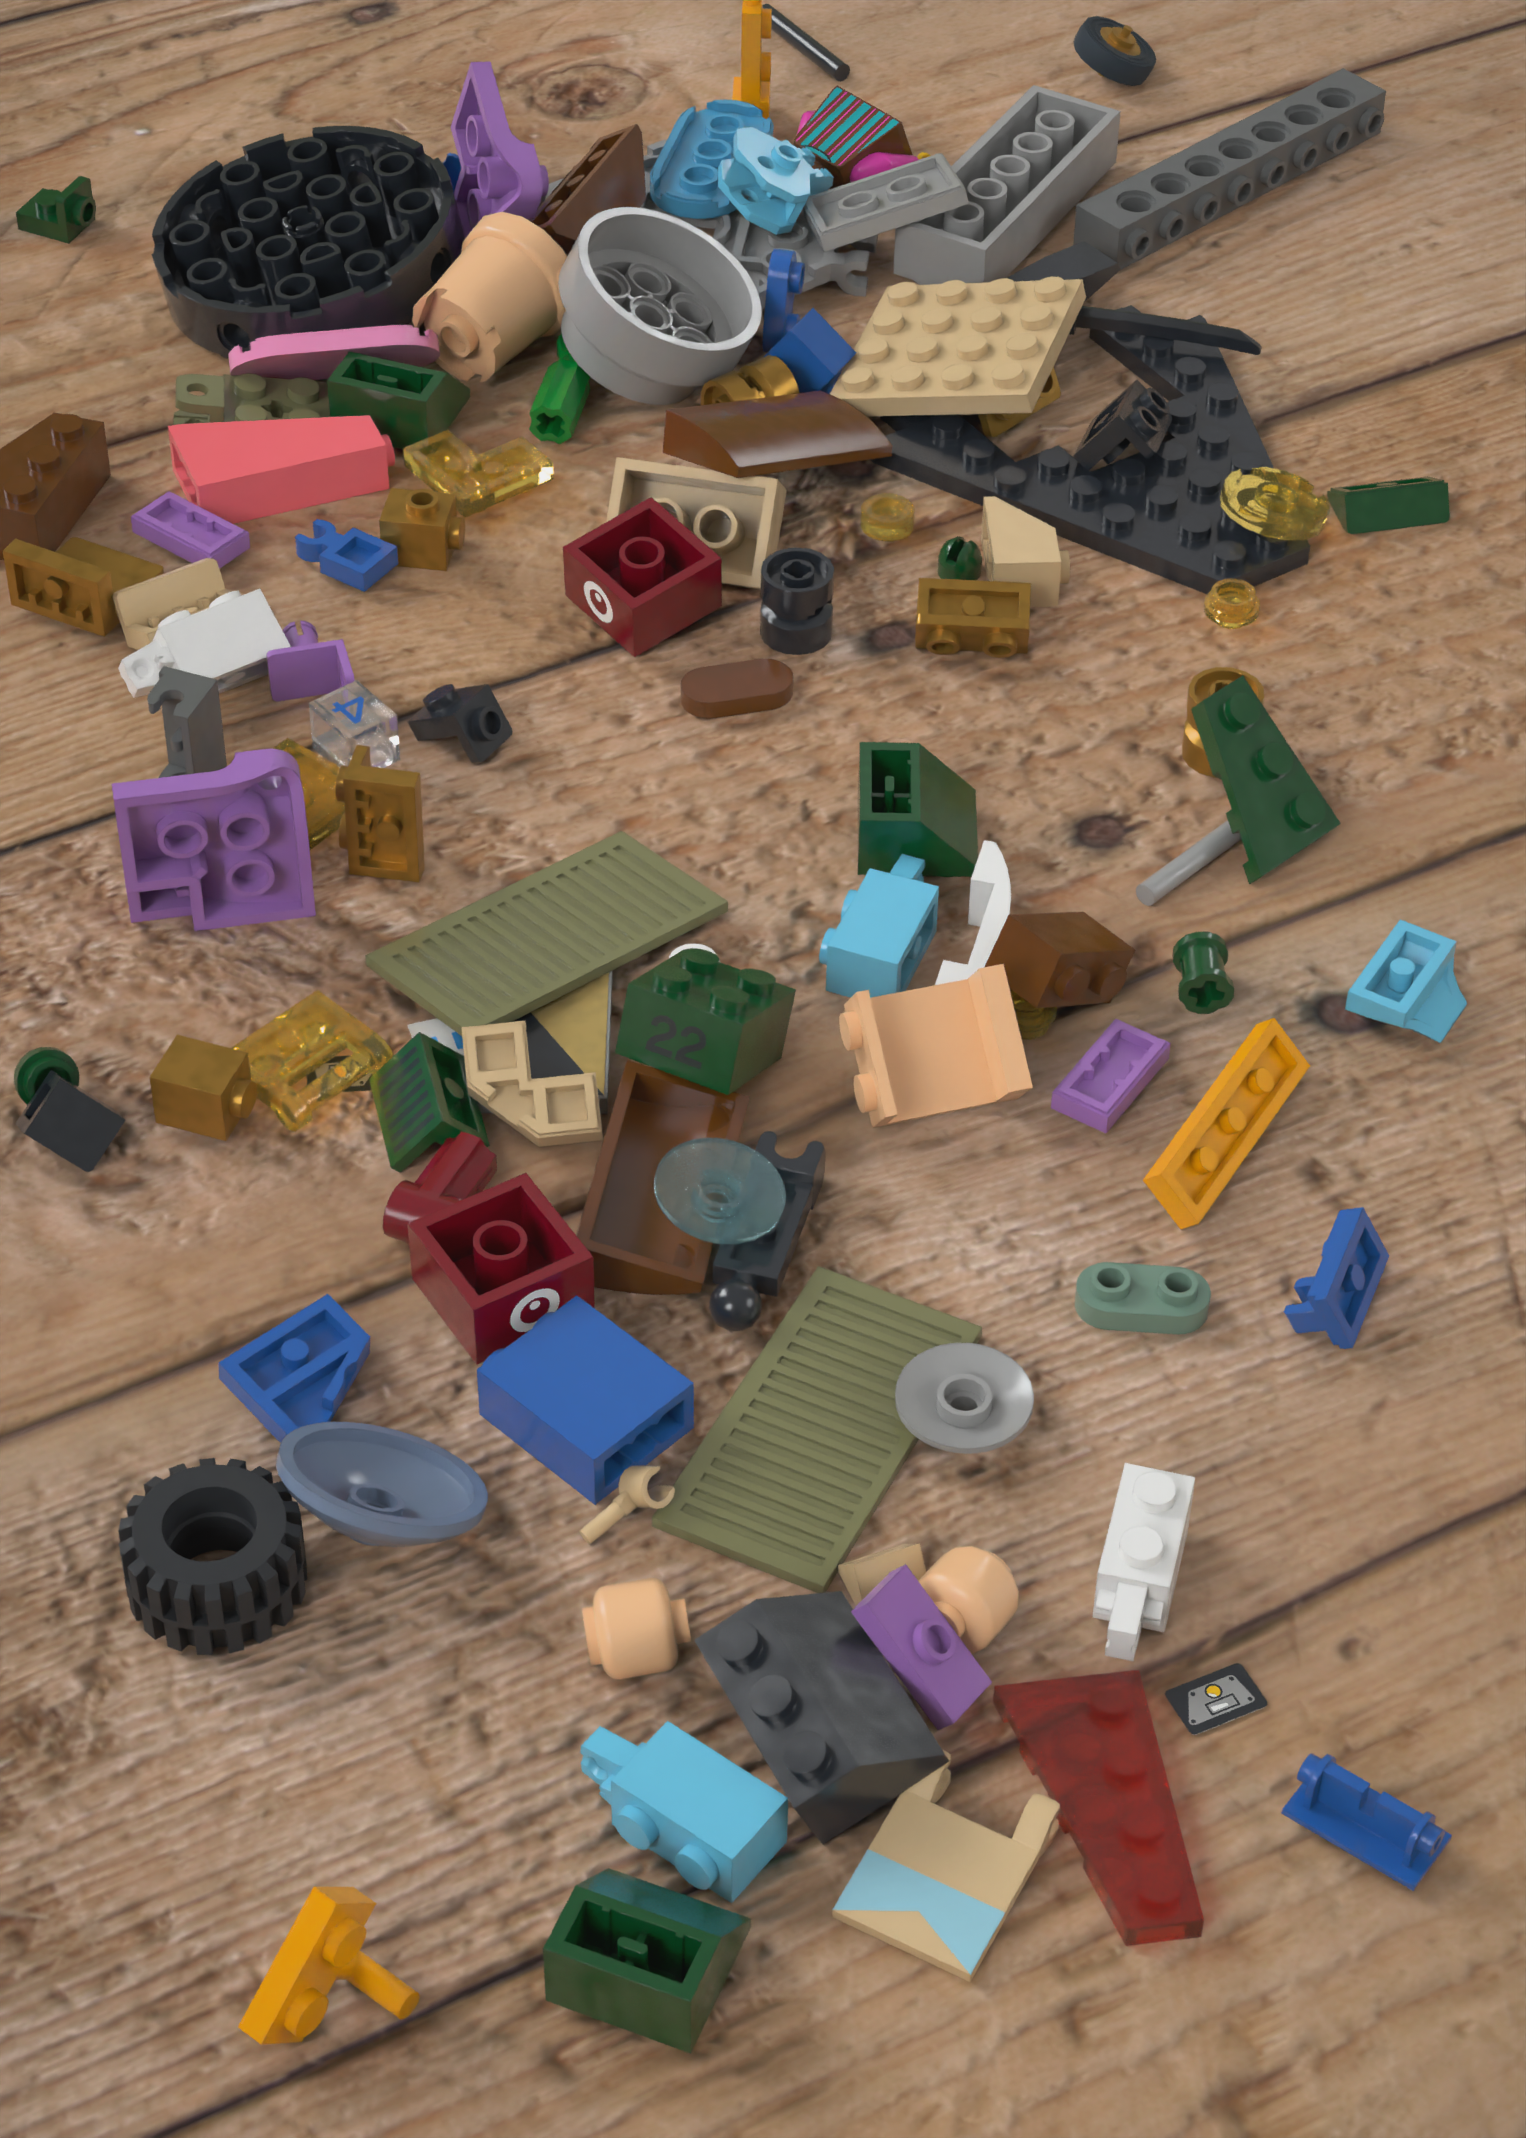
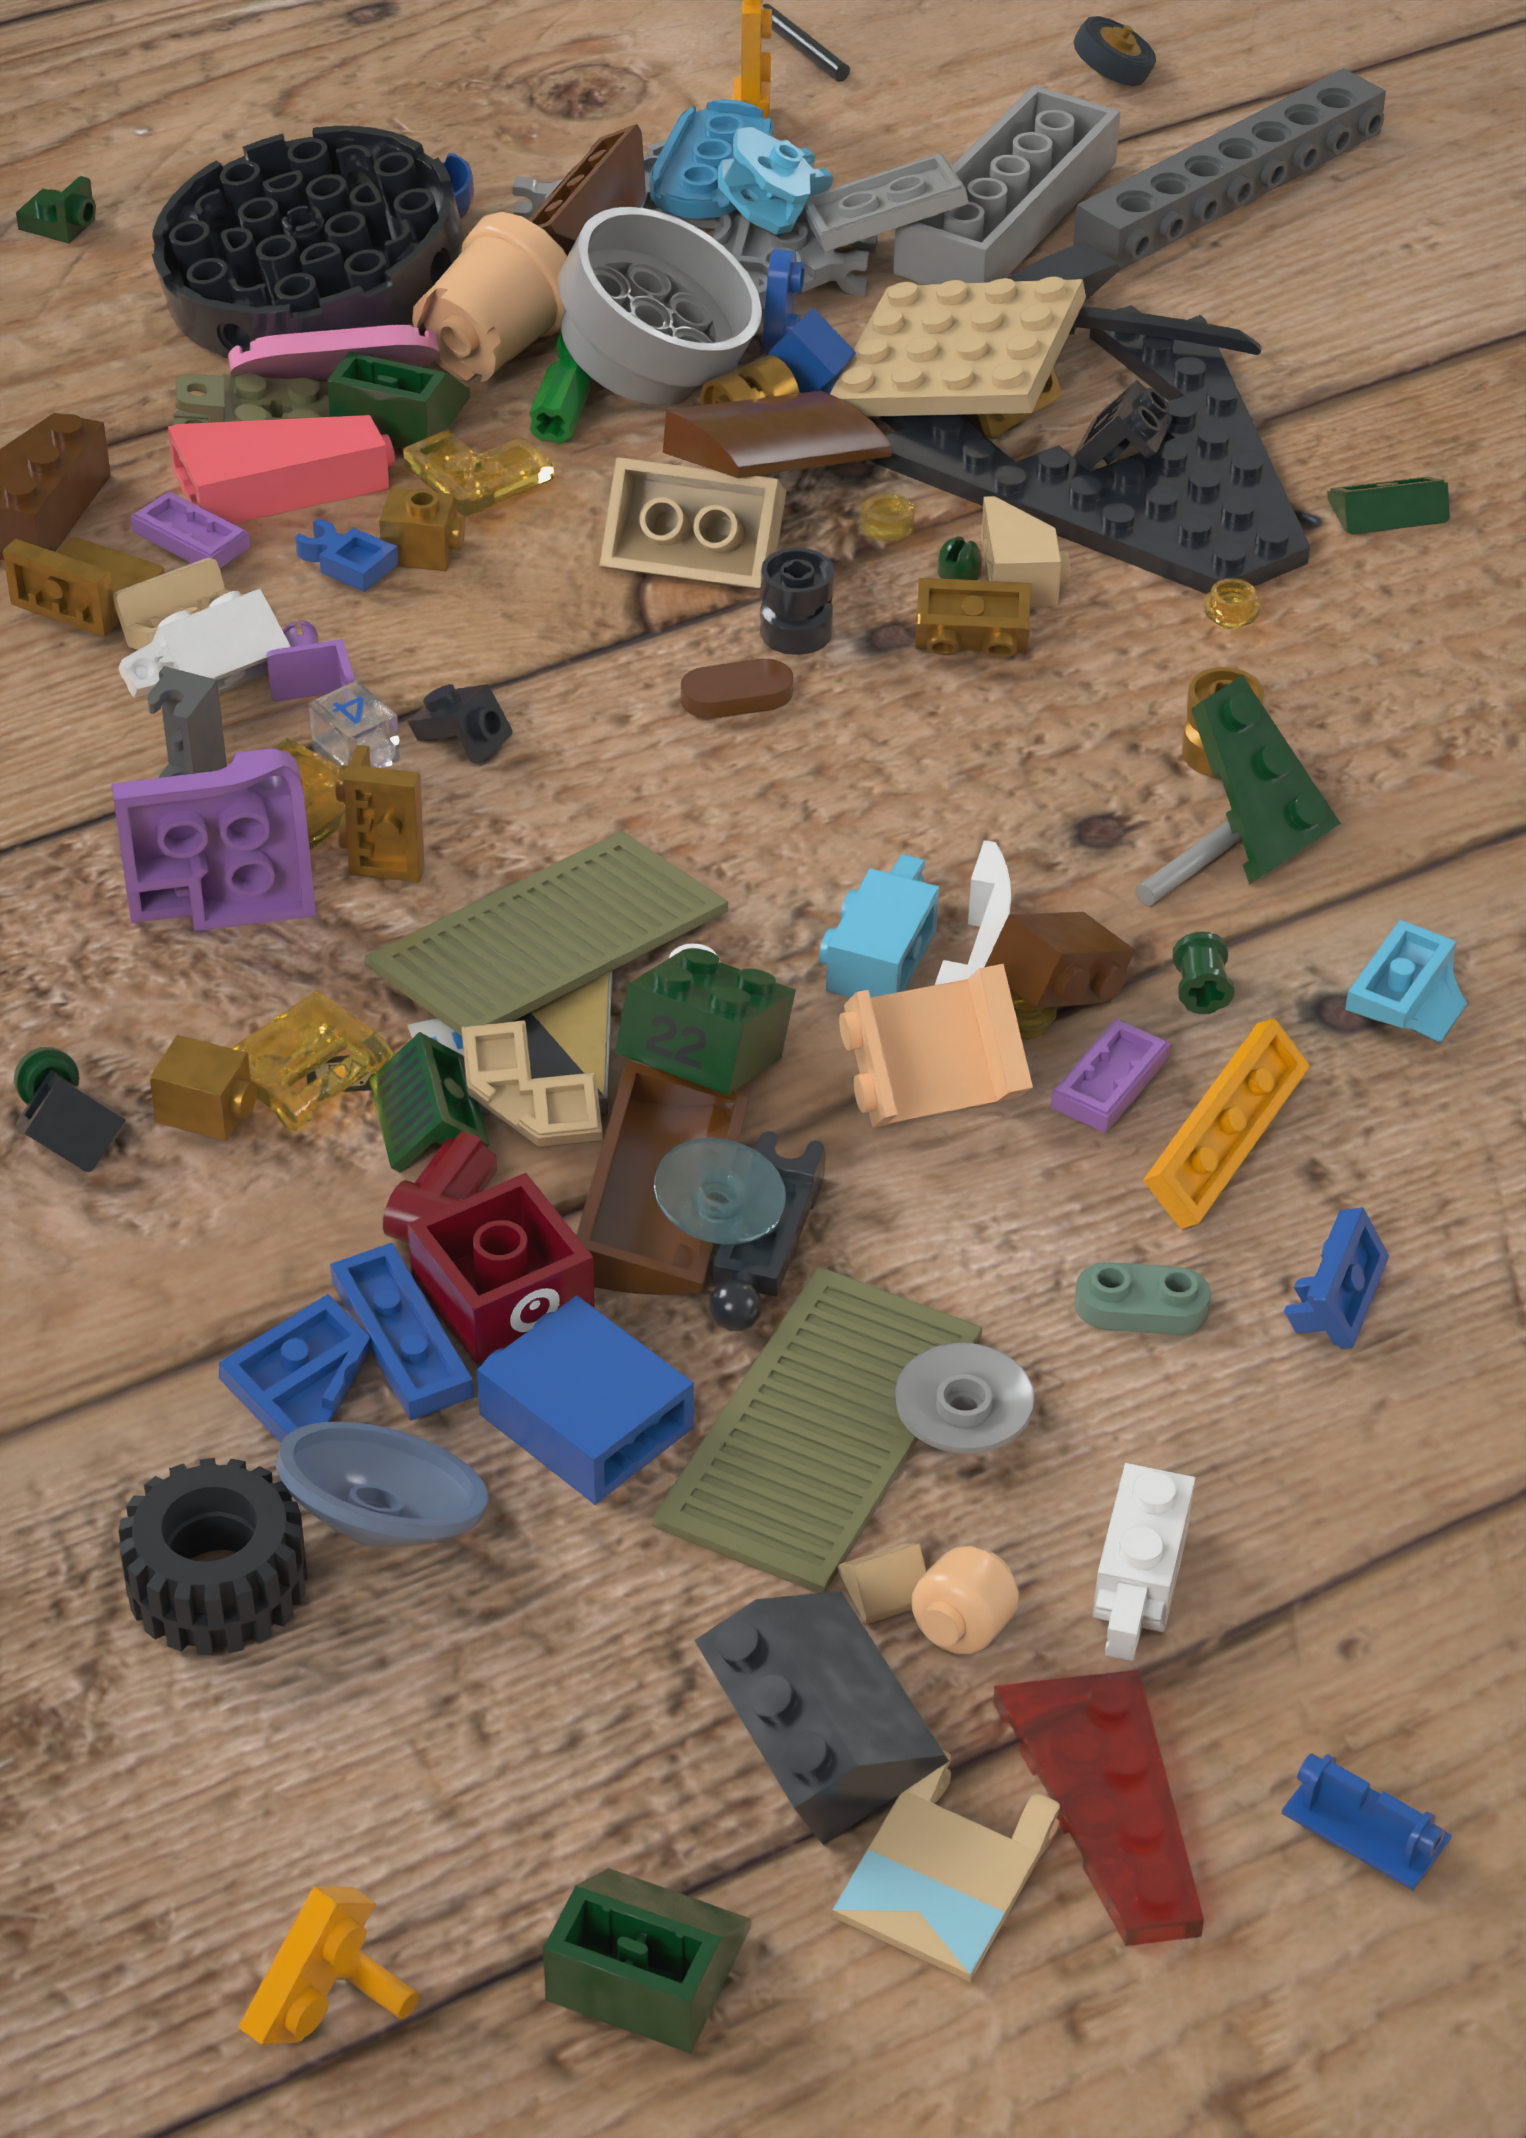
medium lavender slope [451,61,549,239] -> none
dark red brick [563,497,722,657] -> none
tan hand [579,1465,675,1544] -> none
medium azure hinge [580,1721,788,1903] -> none
light nougat head [582,1578,691,1680] -> none
torso [793,85,931,189] -> none
medium lavender plate [851,1564,992,1730] -> none
dark green slope [858,742,978,877] -> none
black sticker [1165,1663,1267,1735] -> none
clear yellow tile [1220,467,1330,540] -> none
none -> blue plate [330,1243,474,1421]

